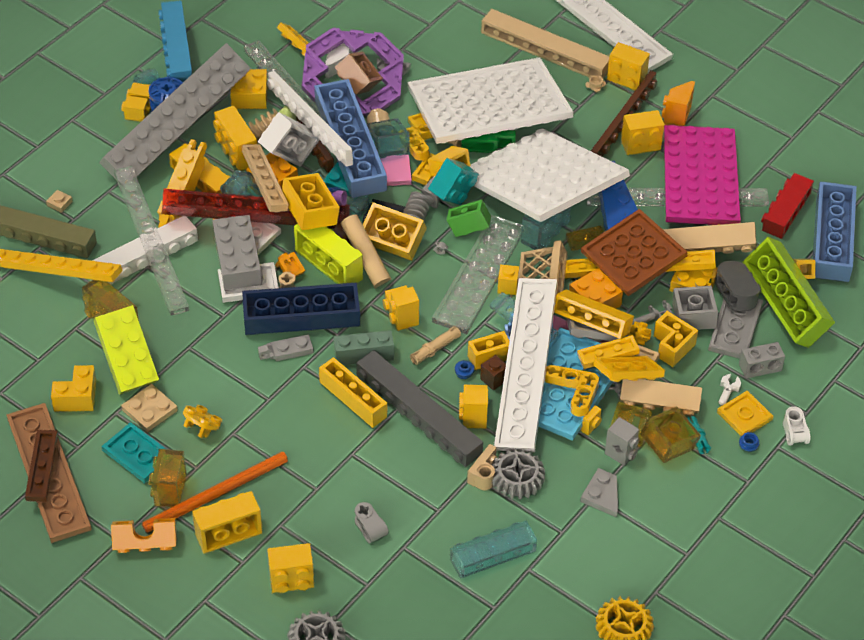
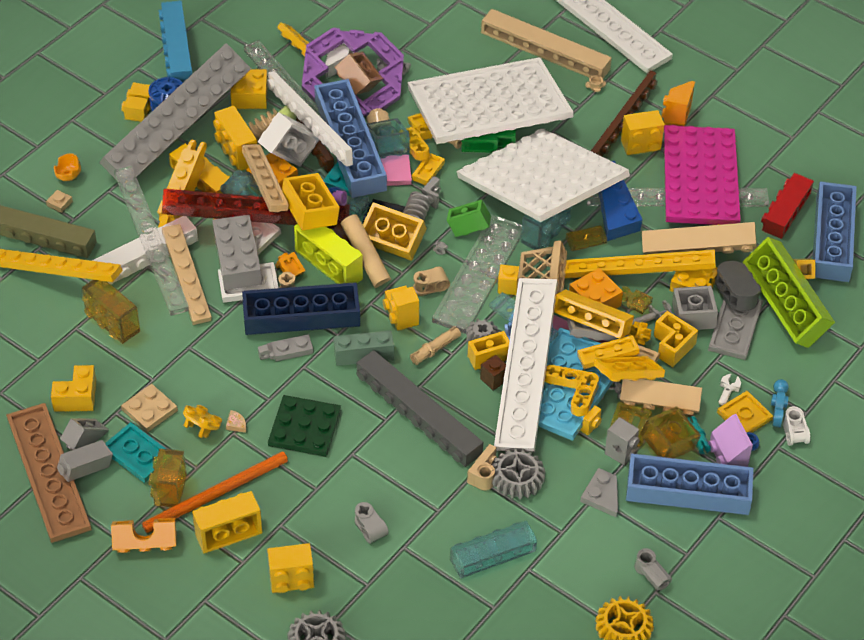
reddish brown plate [25,430,58,502] -> none
neon yellow brick [93,305,159,395] -> none
clear light blue brick [133,69,160,85] -> none
yellow brick [319,357,387,428] -> none
yellow brick [428,146,471,176] -> none
teal brick [428,158,479,205] -> none
blue plate [455,361,474,379] -> none
yellow brick [459,384,488,429] -> none
dark orange plate [581,209,688,296] -> none
yellow brick [607,42,650,90] -> none
light grey brick [739,342,785,379] -> none
none -> light orange hair [54,153,81,181]
none -> light grey brick [57,440,113,482]
none -> light grey slope [60,418,109,450]
none -> tan plate [162,224,212,325]
none -> tan tile [226,410,246,433]
none -> dark green plate [268,395,341,457]
none -> tan piece [413,267,450,296]
none -> light grey gear [466,318,498,342]
none -> clear yellow plate [622,286,653,314]
none -> medium blue brick [626,454,753,515]
none -> light grey piece [634,548,672,591]
none -> lavender slope [708,414,753,467]
none -> dark azure piece [771,379,789,427]

